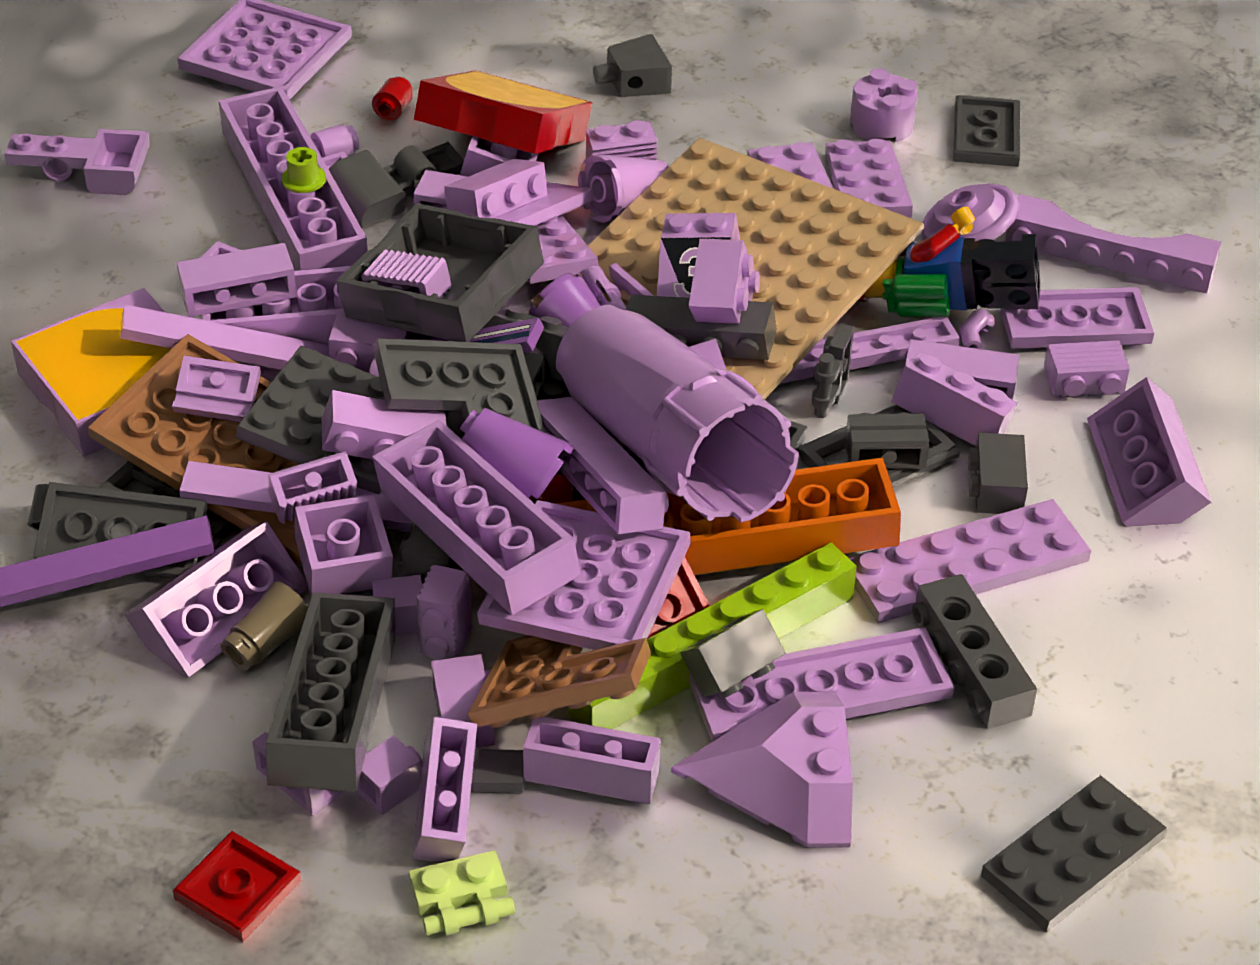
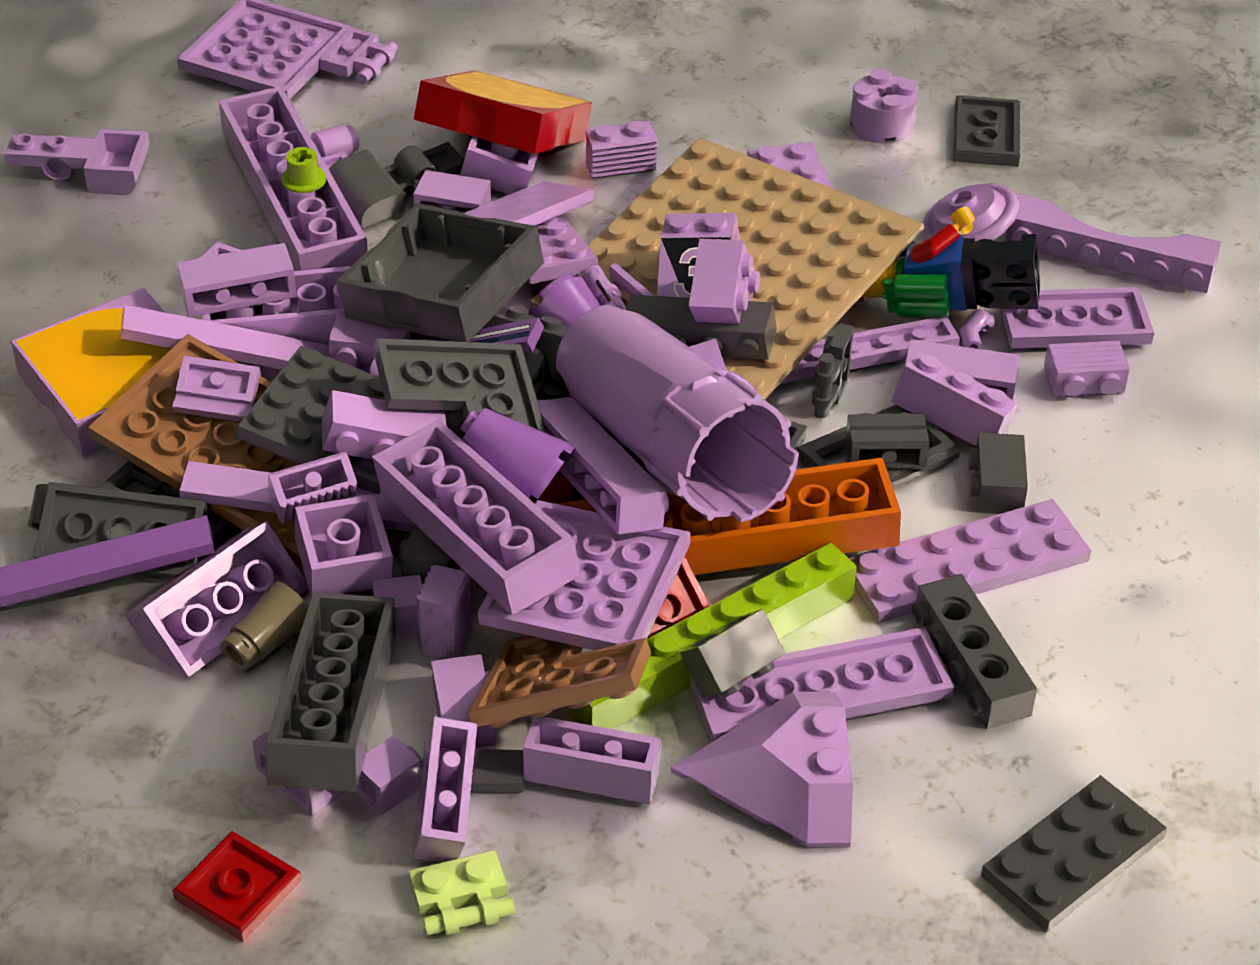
lavender brick [361,249,452,298] -> none
red brick [372,76,413,121] -> none
lavender brick [444,158,548,218] -> none
lavender cone [578,154,669,223] -> none
dark grey torso [593,34,672,97] -> none
lavender plate [825,139,913,218] -> none
lavender slope [1087,377,1212,526] -> none
none -> lavender plate [319,27,398,84]

